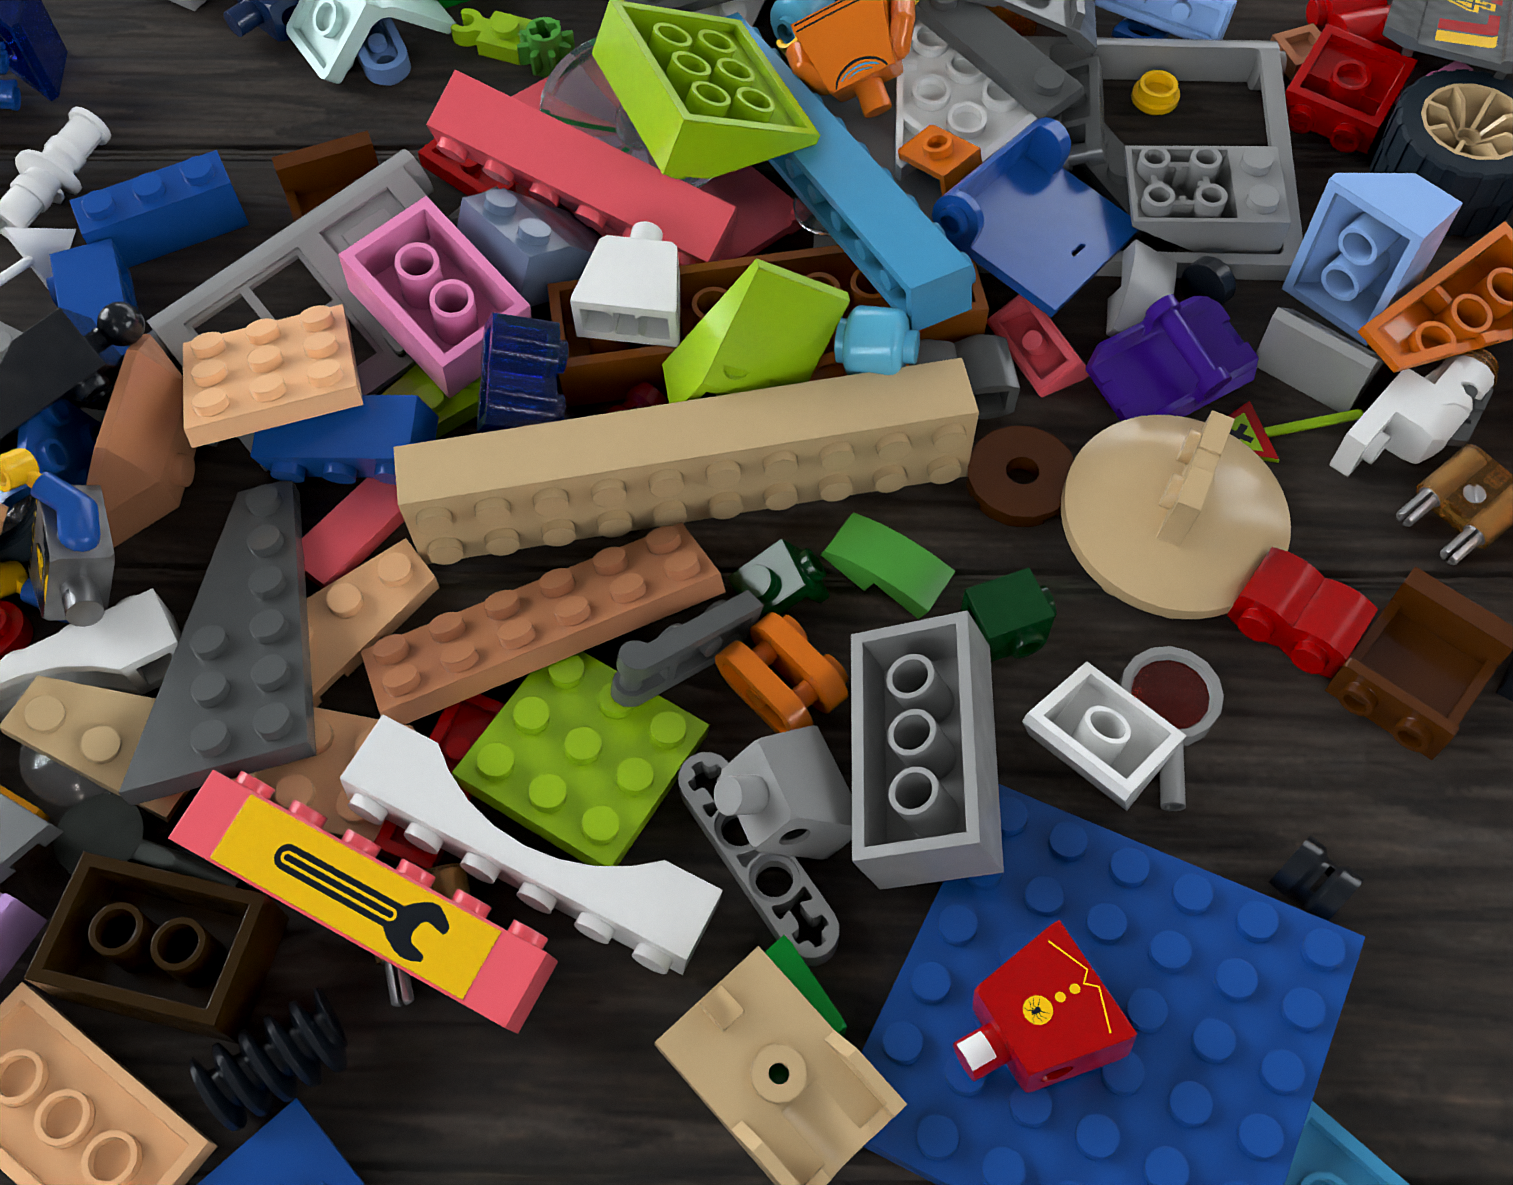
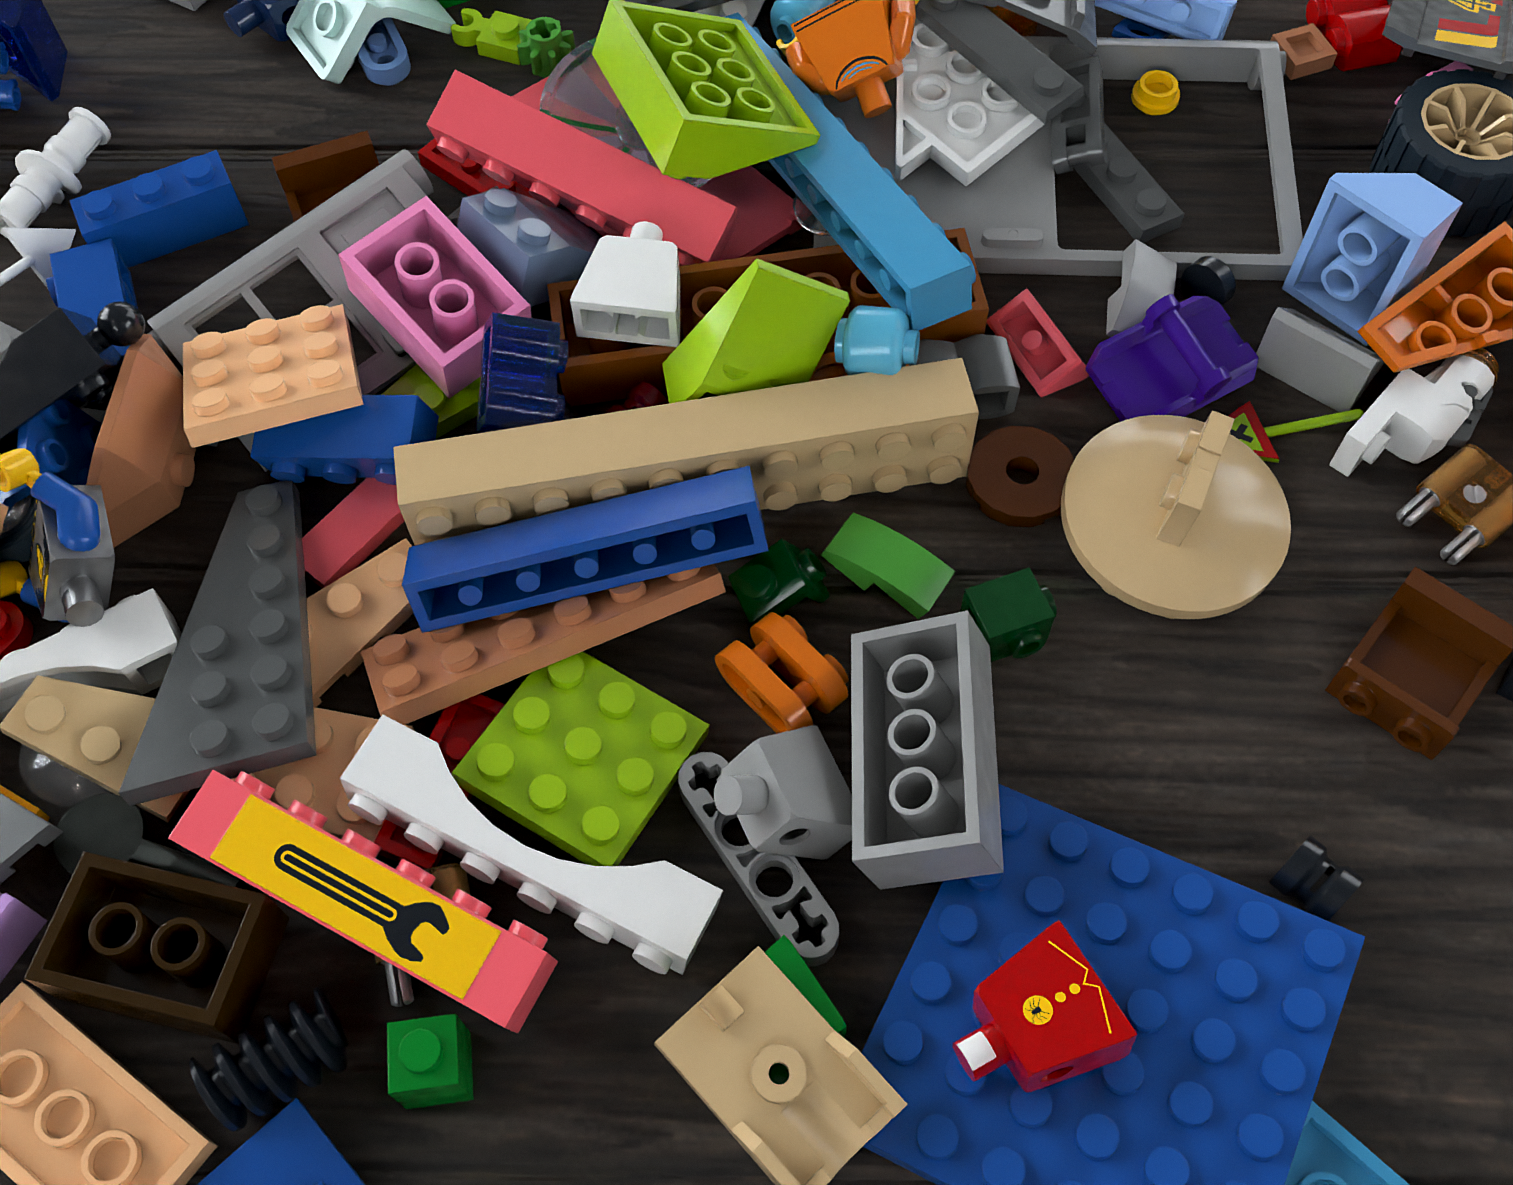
dark grey plate [611,590,763,707] -> none
orange bracket [898,125,982,196] -> none
blue door [932,117,1140,318] -> none
white slope [1022,661,1187,811] -> none
piece [1119,646,1224,811] -> none
light grey slope [1124,146,1291,254] -> none
red brick [1227,547,1378,679] -> none
red plate [1285,24,1418,154] -> none
none -> green brick [387,1014,473,1109]
none -> blue brick [402,466,769,633]

